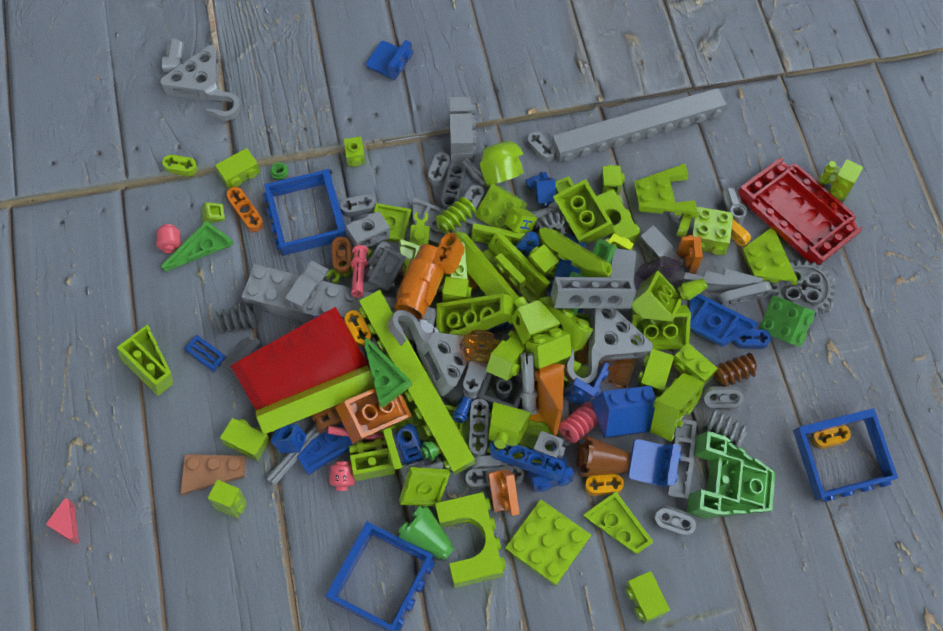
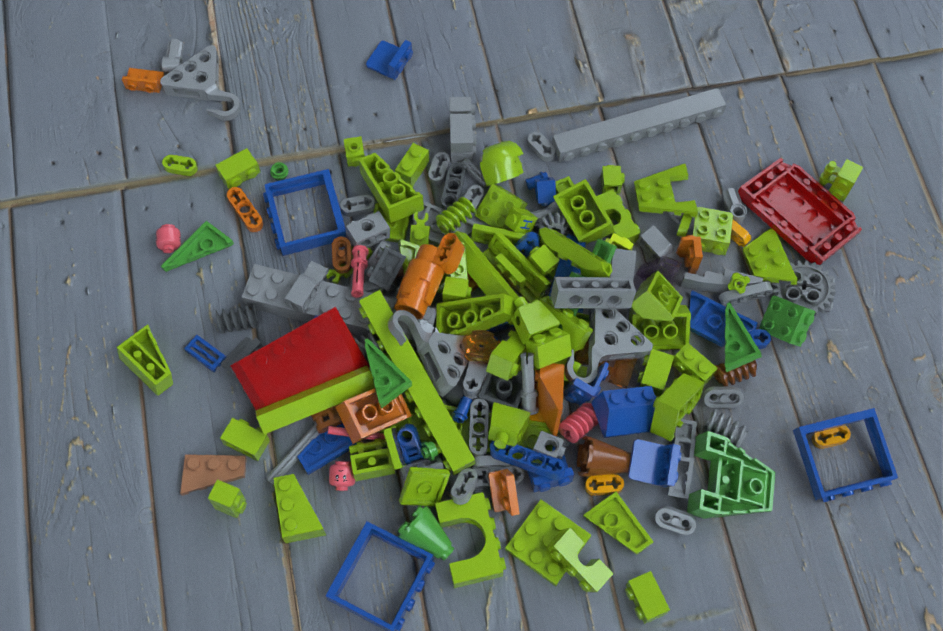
coral slope [46,498,79,544] -> none
lime slope [201,202,225,223] -> none
blue brick [270,424,307,453] -> none
light orange beam [344,310,372,346] -> none
lime cone [678,278,708,301] -> none
none -> orange bracket [122,68,165,93]
none -> lime wedge [273,474,326,544]
none -> lime wedge [358,153,424,223]
none -> lime brick [395,143,429,186]
none -> light grey beam [451,468,478,505]
none -> lime arch [547,528,613,592]
none -> bright green wing [725,302,761,372]
none -> lime plate [728,272,750,294]

